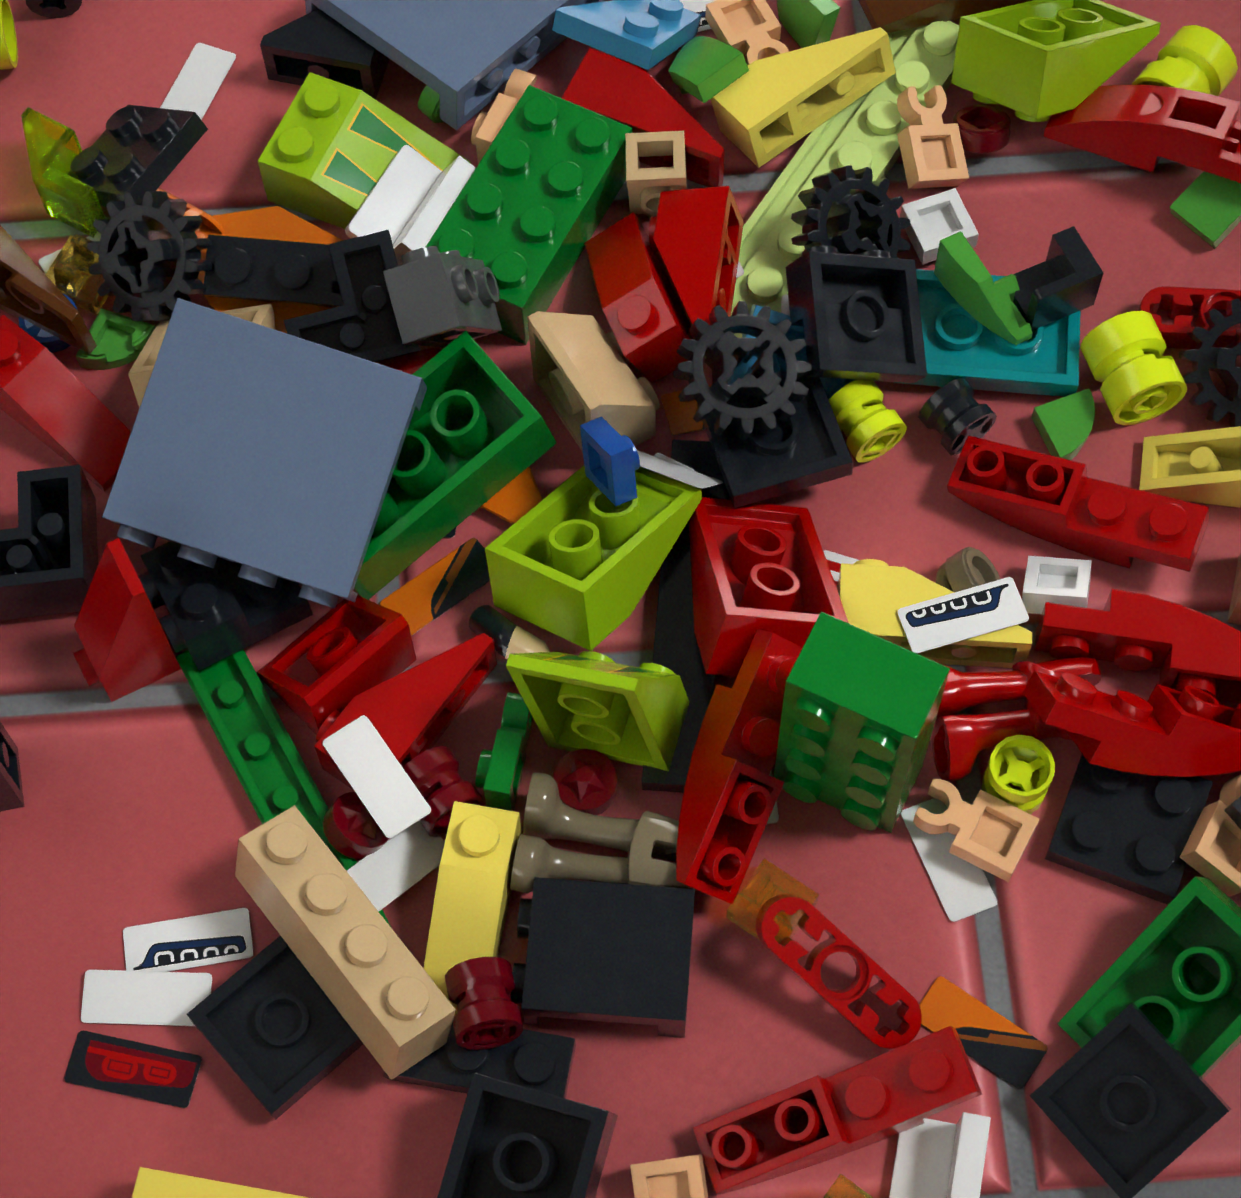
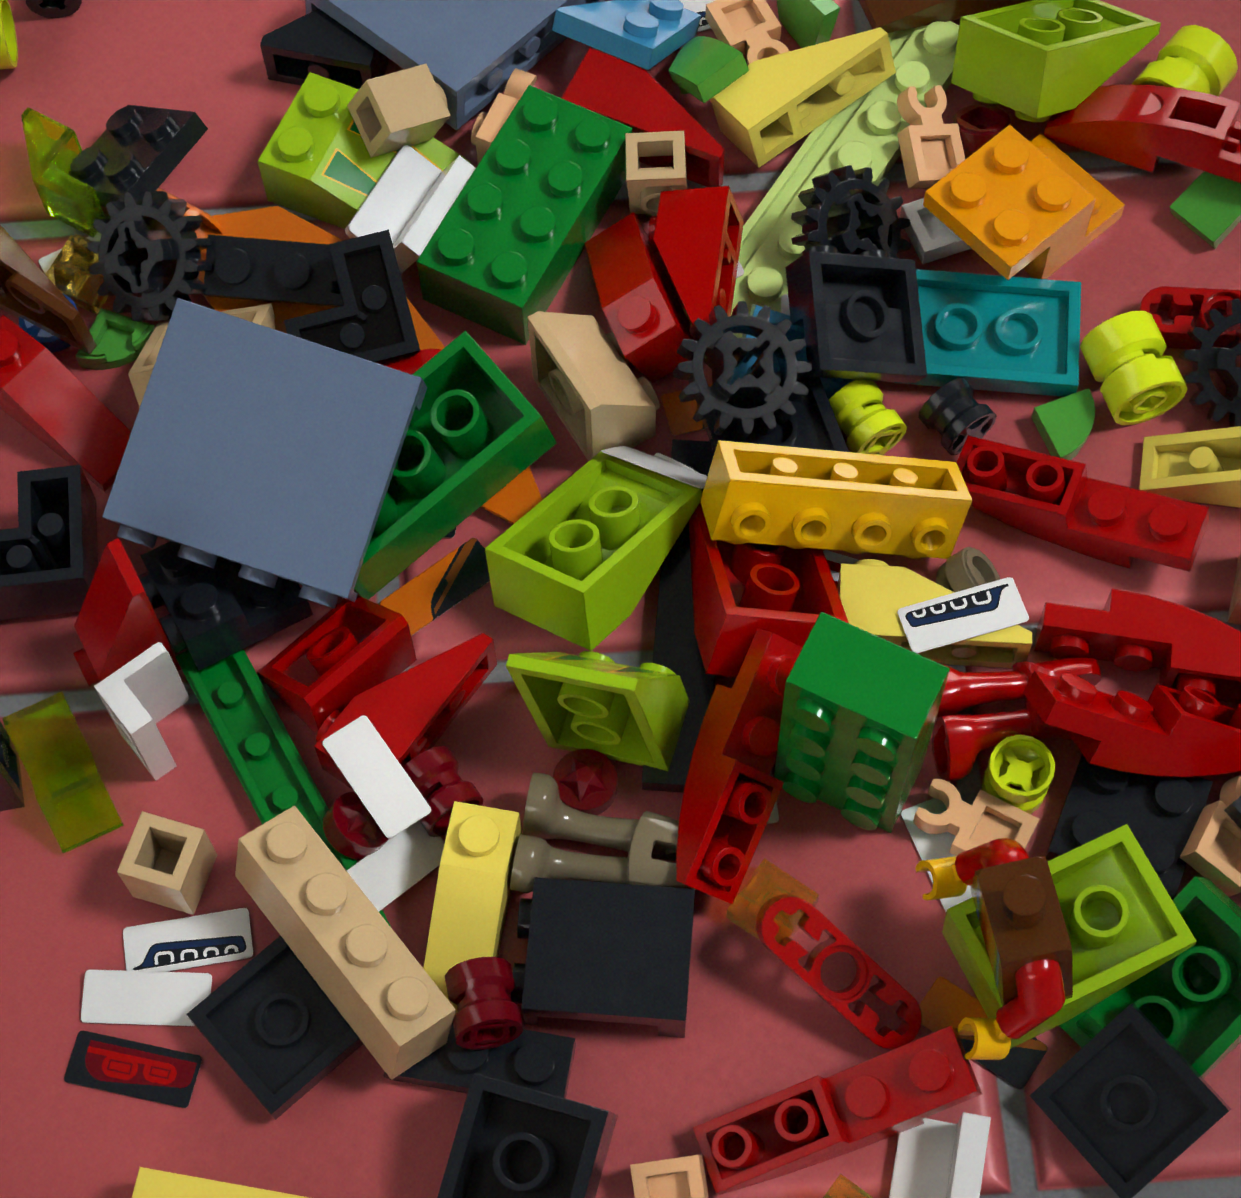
white sticker [160,43,236,120] -> none
dark grey brick [383,246,502,347] -> none
black arm [469,605,550,660] -> none
green plate [475,692,534,811] -> none
blue plate [580,416,640,506] -> none
bright green slope [934,231,1033,345] -> none
black panel [1013,226,1104,330] -> none
white plate [1022,556,1092,614] -> none
none -> clear neon green slope [2,691,124,853]
none -> white panel [94,642,189,781]
none -> tan brick [117,811,217,915]
none -> tan brick [347,63,451,158]
none -> yellow brick [700,440,972,559]
none -> torso [915,838,1073,1060]
none -> light orange bracket [923,124,1125,280]
none -> lime slope [942,824,1197,1049]

